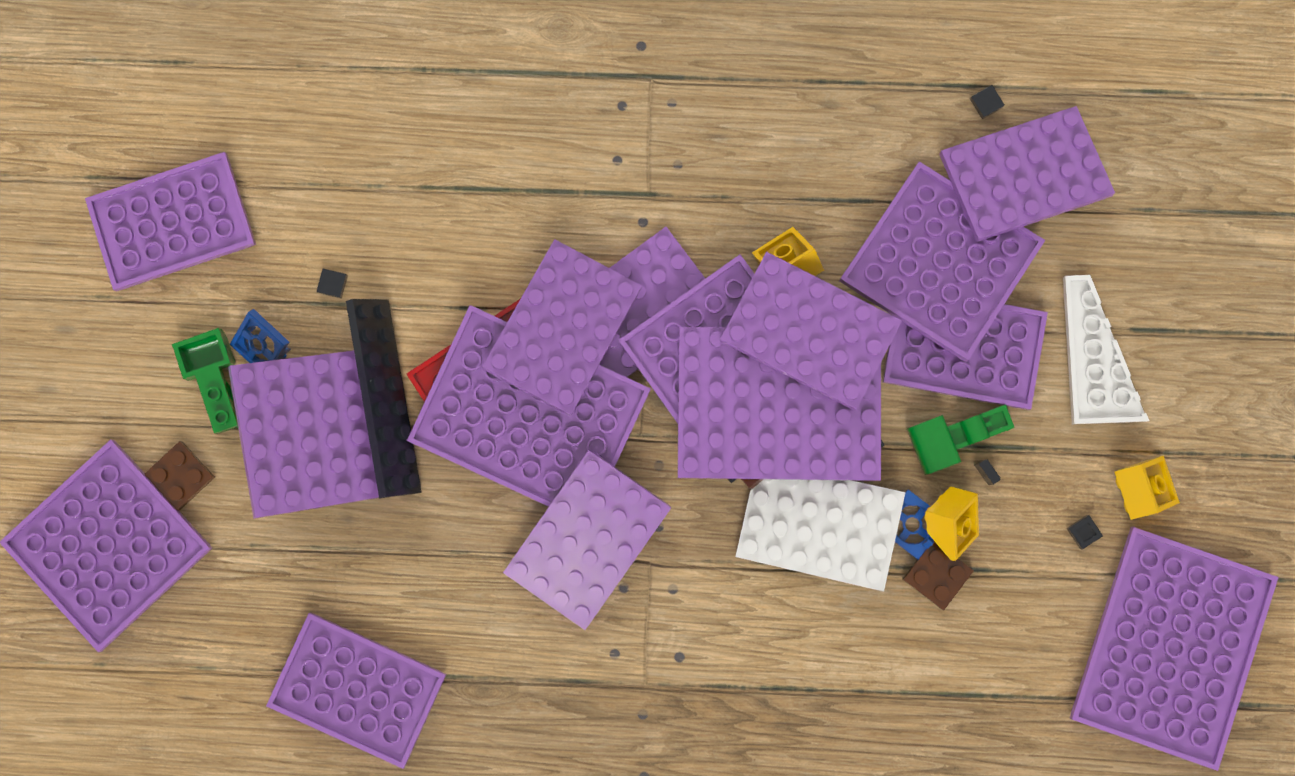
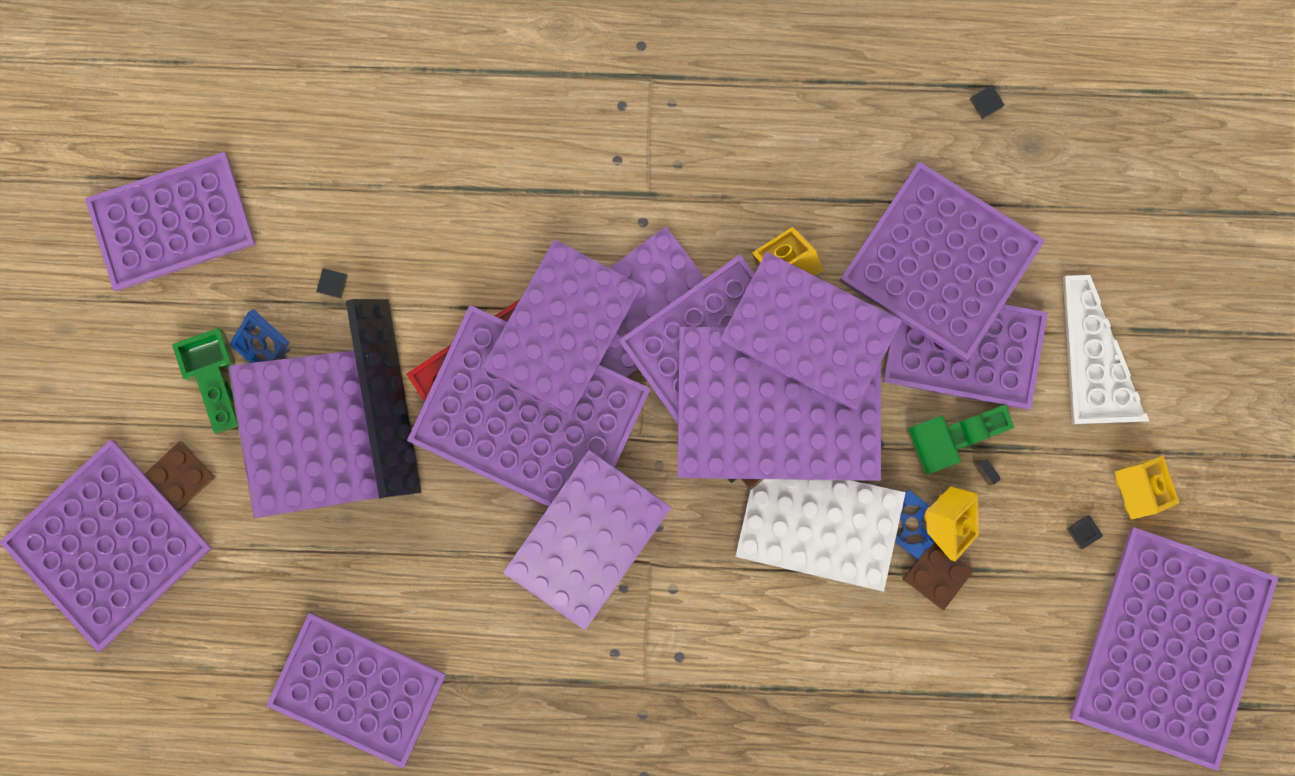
medium lavender plate [939,106,1115,242] -> none

